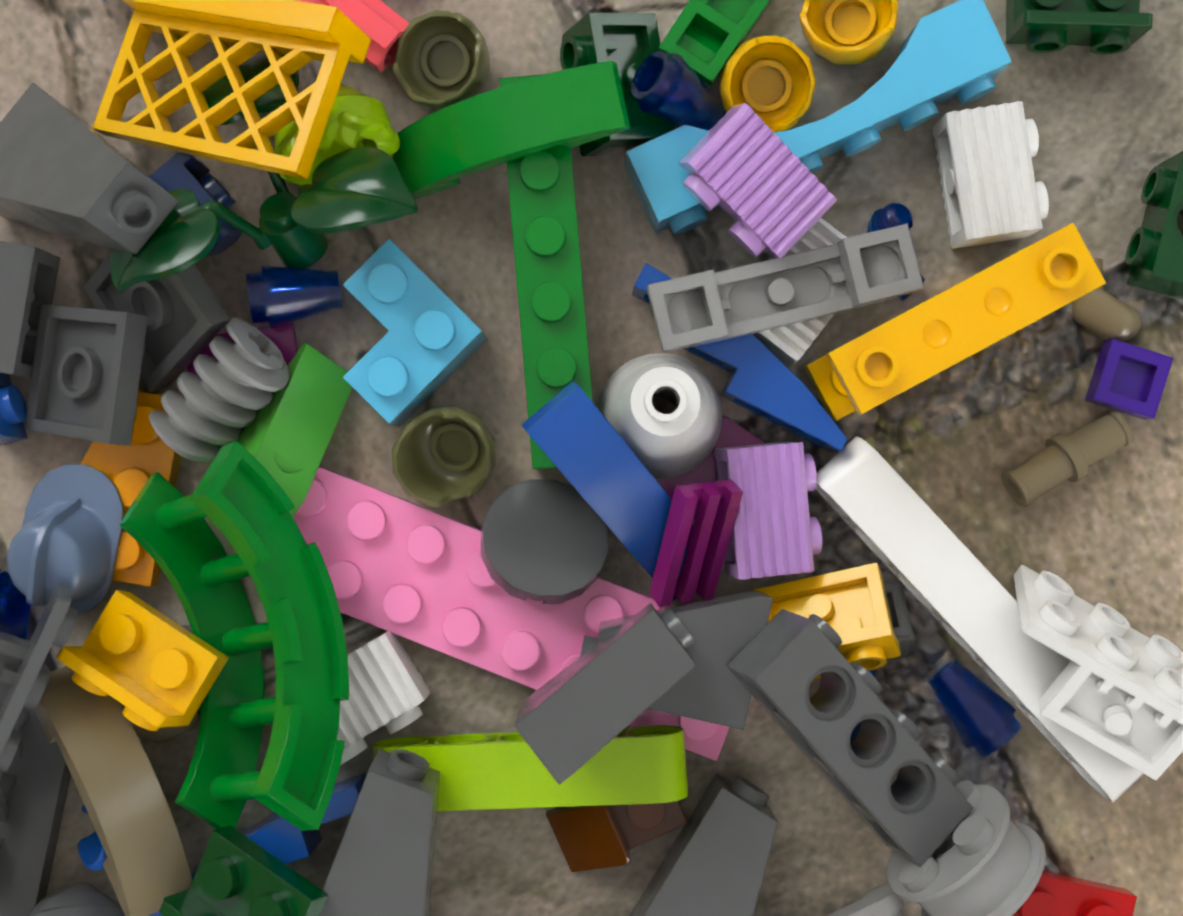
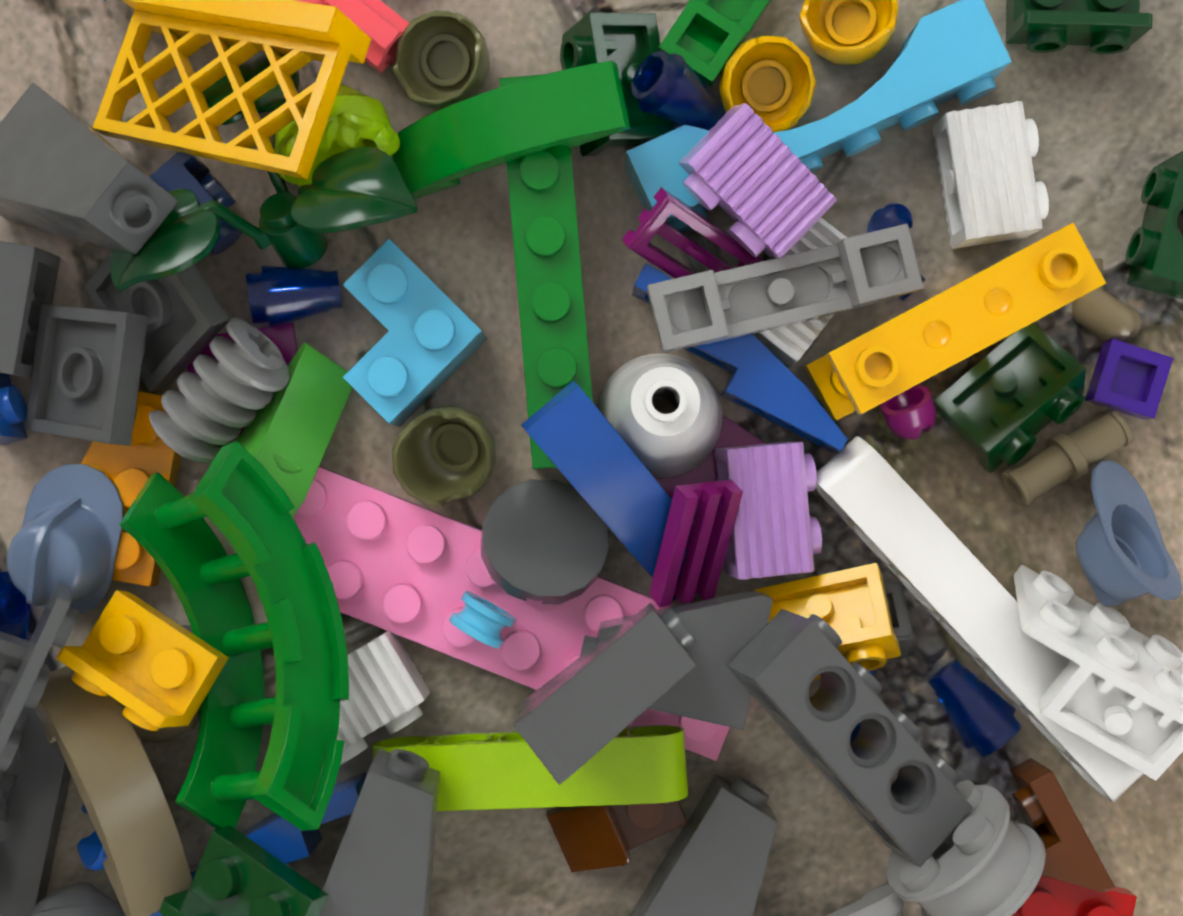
none -> medium azure bush [449,591,516,649]
none -> magenta tile [622,187,762,278]
none -> magenta hinge [880,385,936,440]
none -> dark green bracket [934,323,1086,473]
none -> reddish brown slope [1010,758,1115,893]
none -> sand blue piece [1075,460,1182,607]

